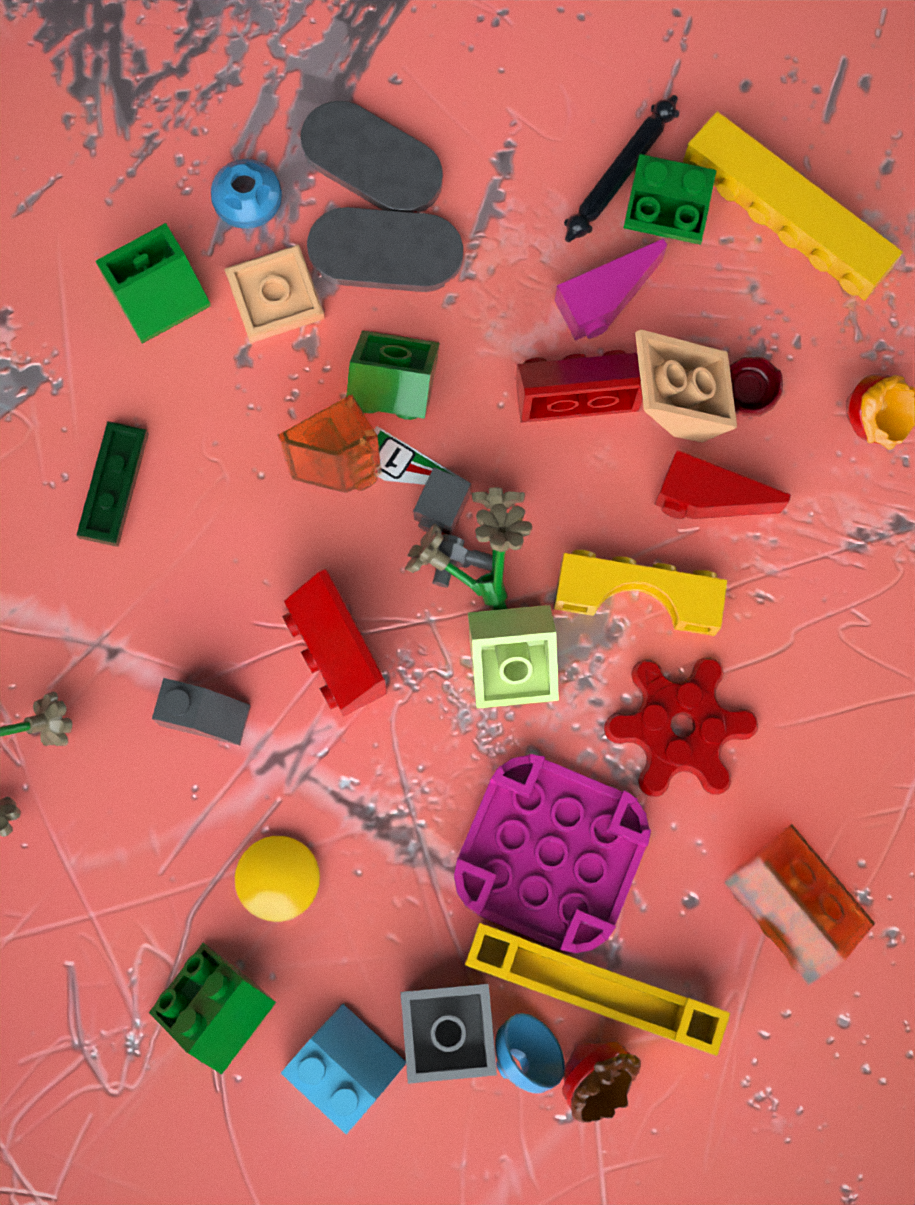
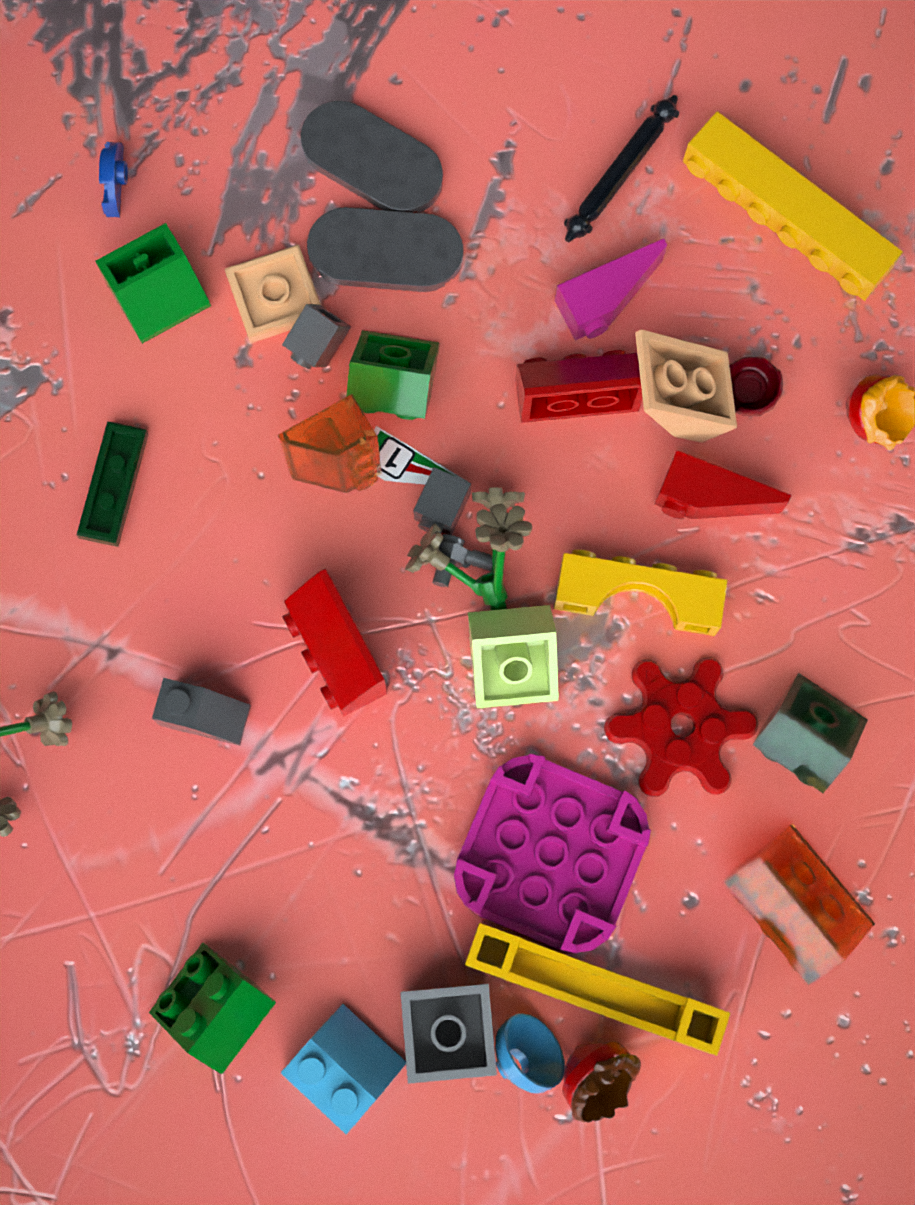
dark azure piece [211,159,282,229] -> none
yellow dish [235,836,320,922] -> none
green slope [623,154,717,245] -> none
none -> blue plate [99,142,128,217]
none -> dark grey brick [282,304,351,369]
none -> slope [753,673,868,793]

